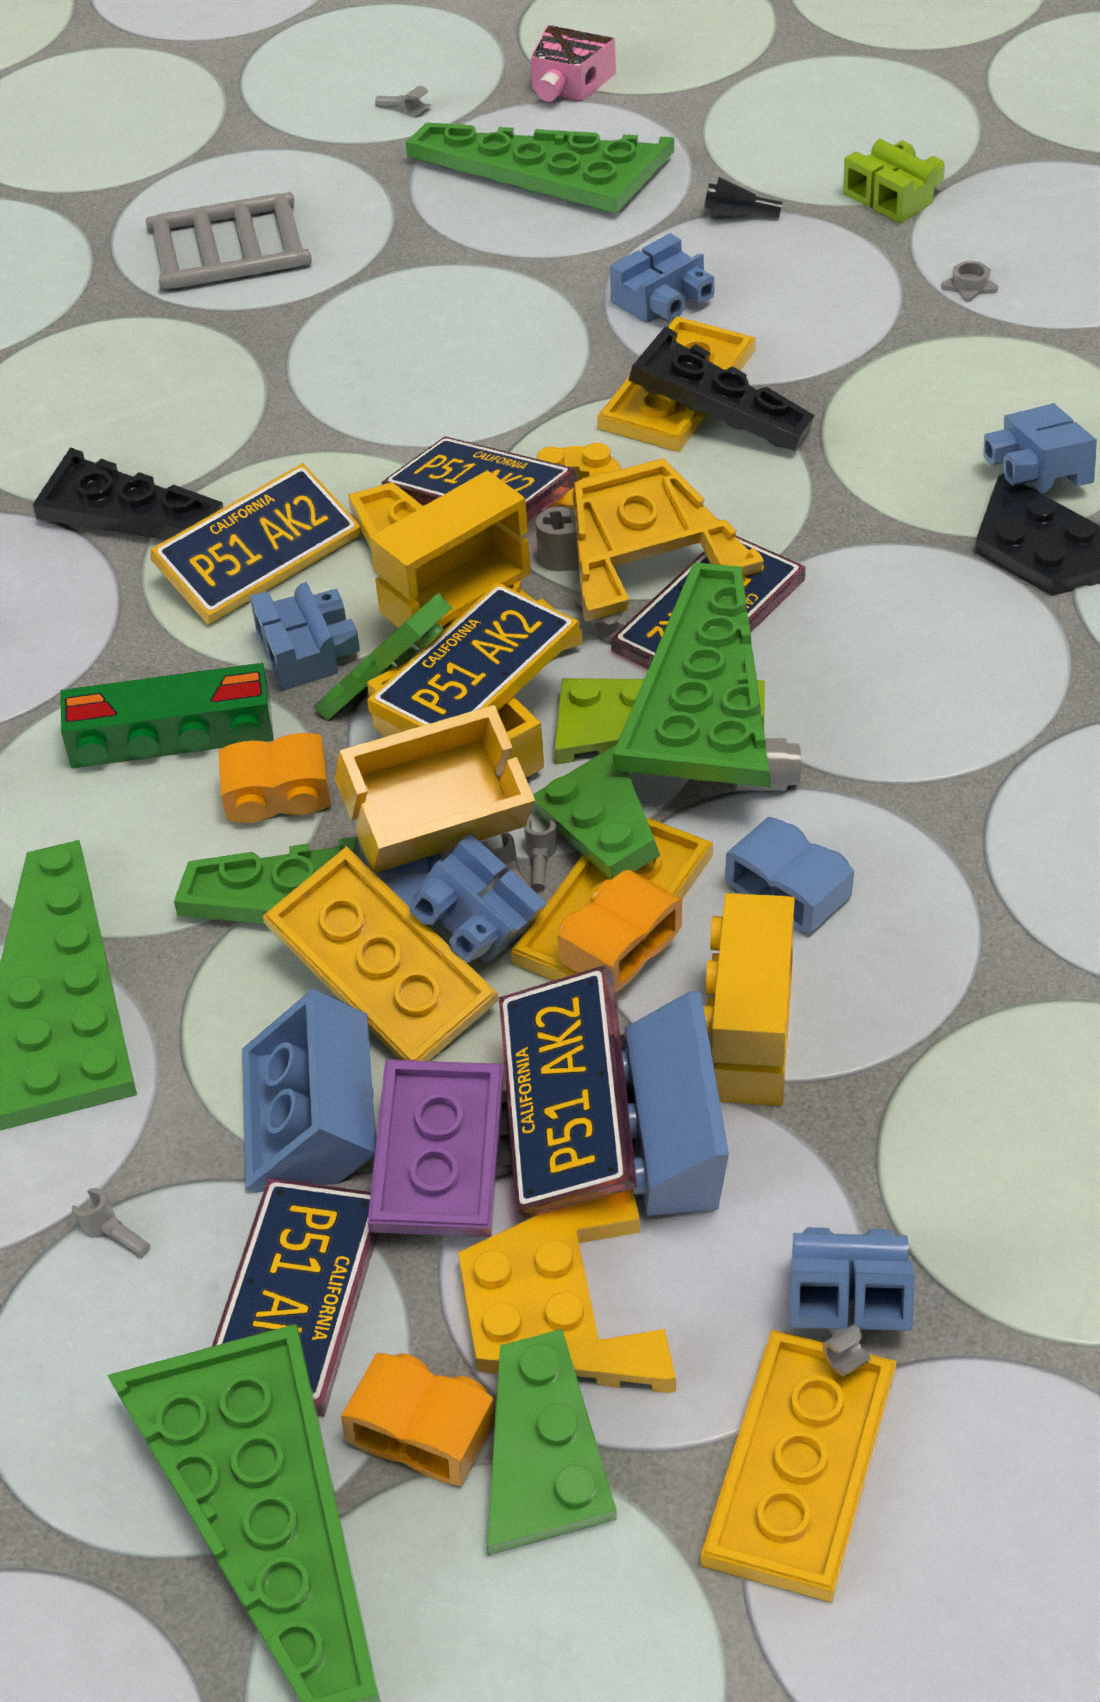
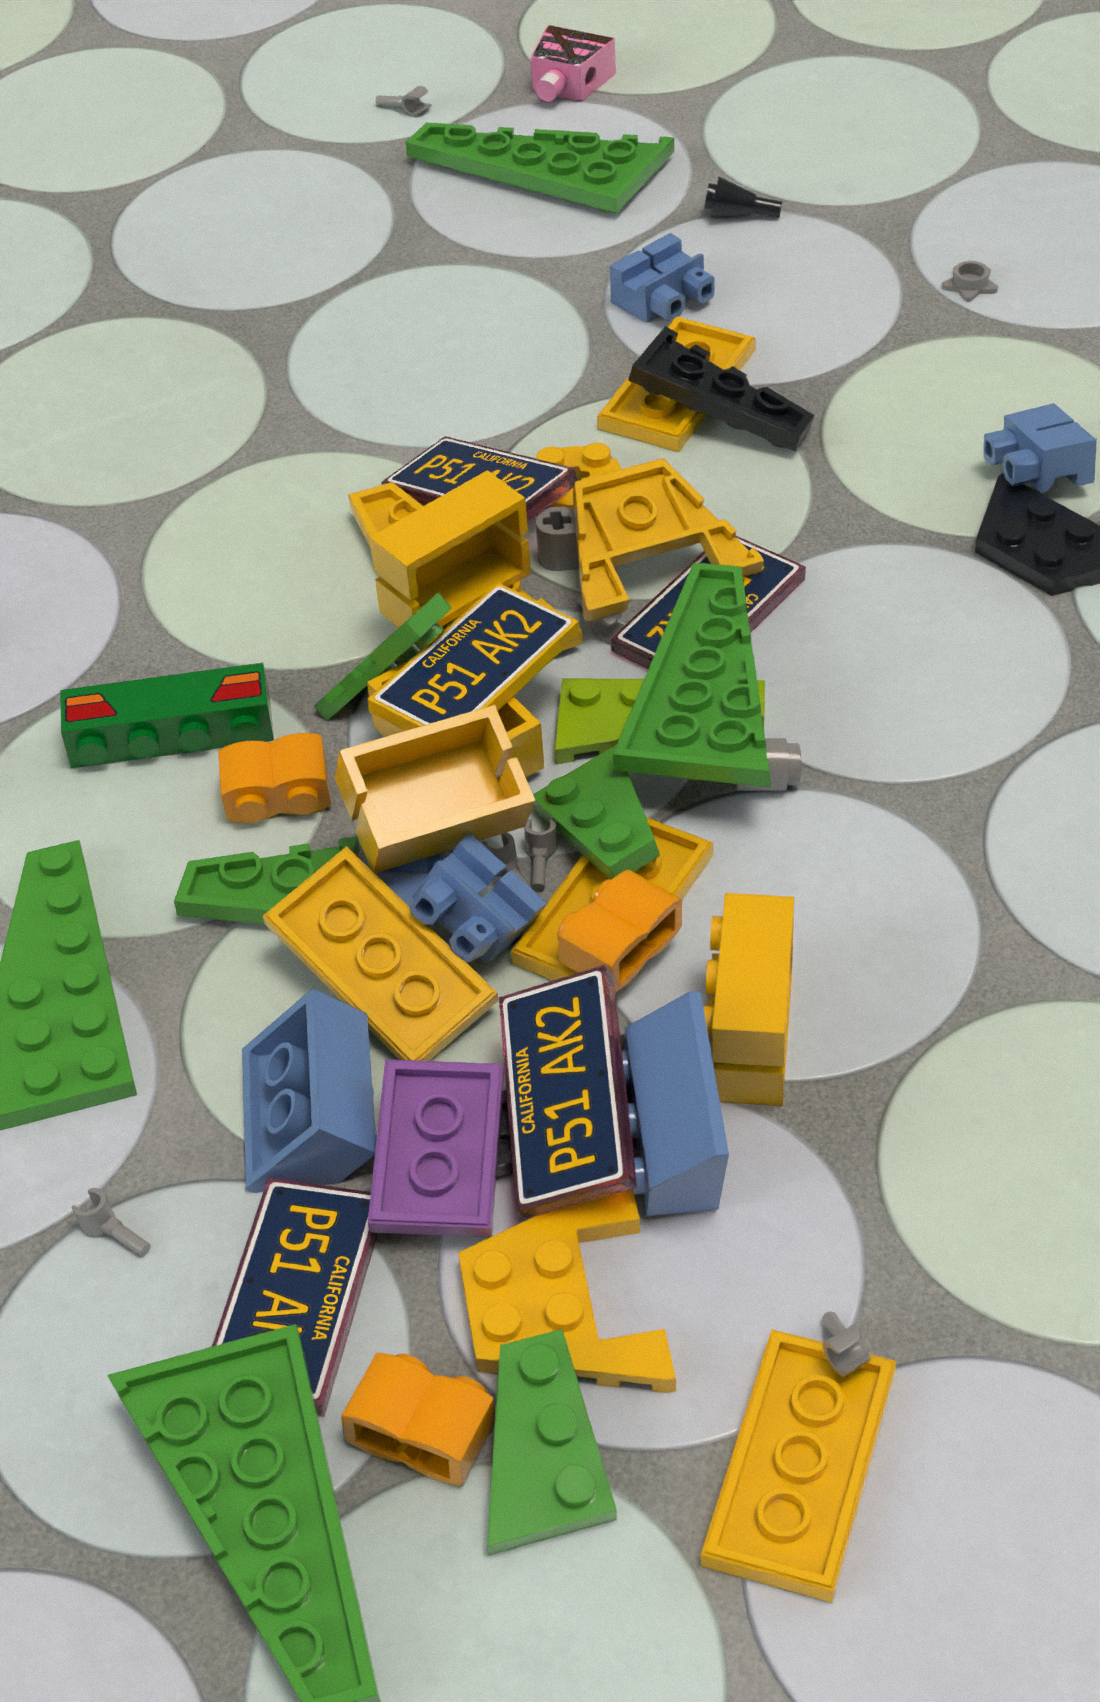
black wing [32,447,224,540] -> none
light grey bar [146,192,312,290] -> none
tile [150,463,361,625] -> none
medium blue hips [249,581,360,691] -> none
medium blue brick [725,817,854,934] -> none
medium blue hips [790,1227,915,1331] -> none
lime hips [843,139,945,224] -> none

